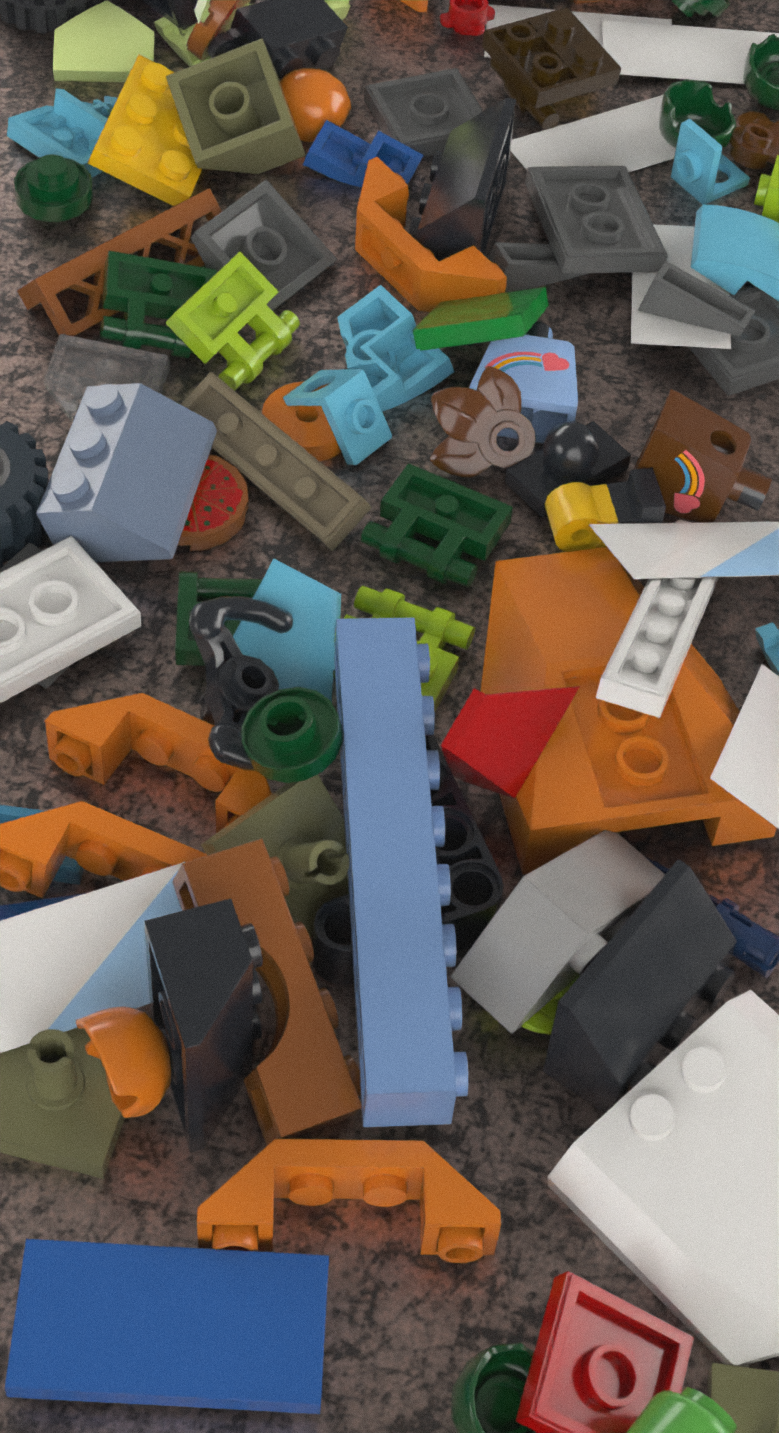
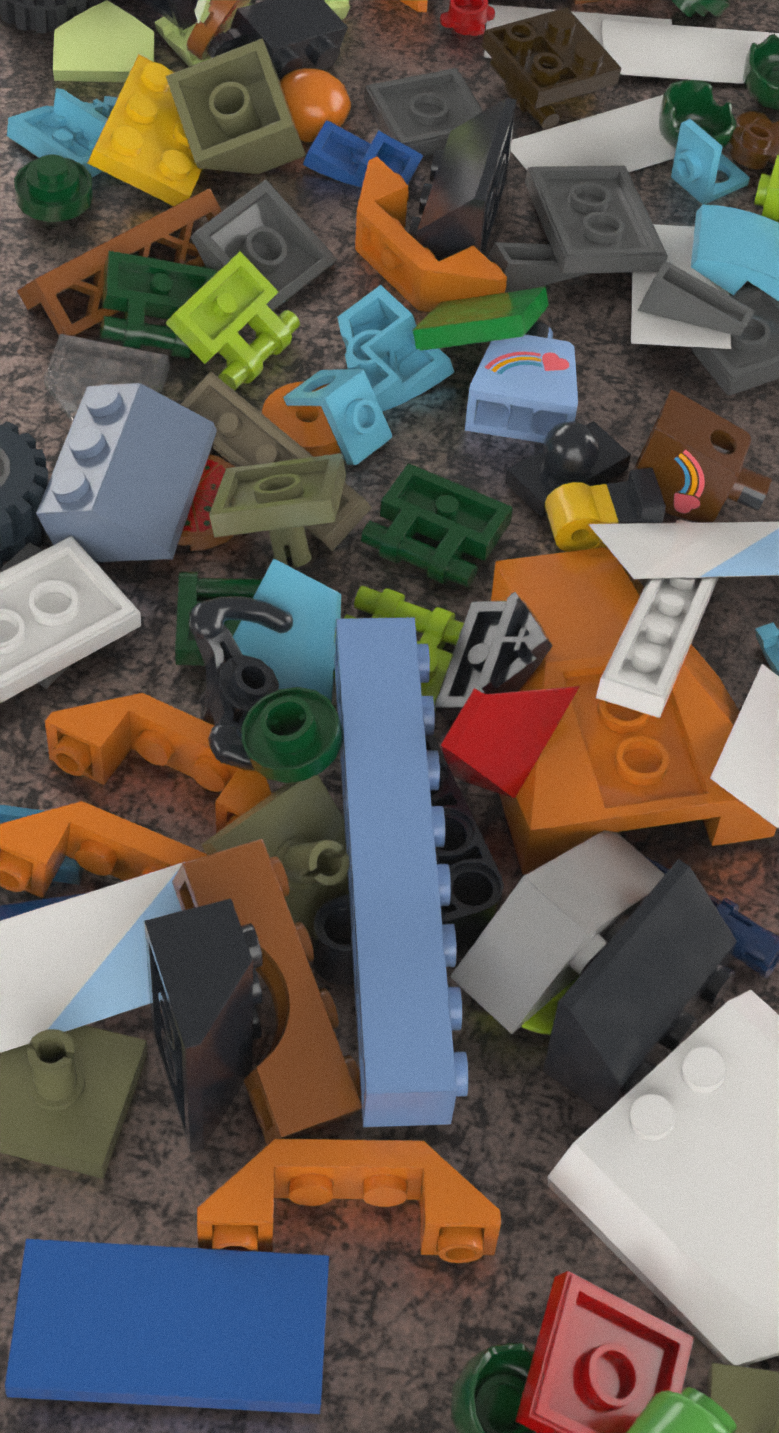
orange hair [76,1006,171,1118] -> none
plate [429,366,536,477] -> none
none -> olive tile [209,453,346,568]
none -> black slope [434,592,553,720]

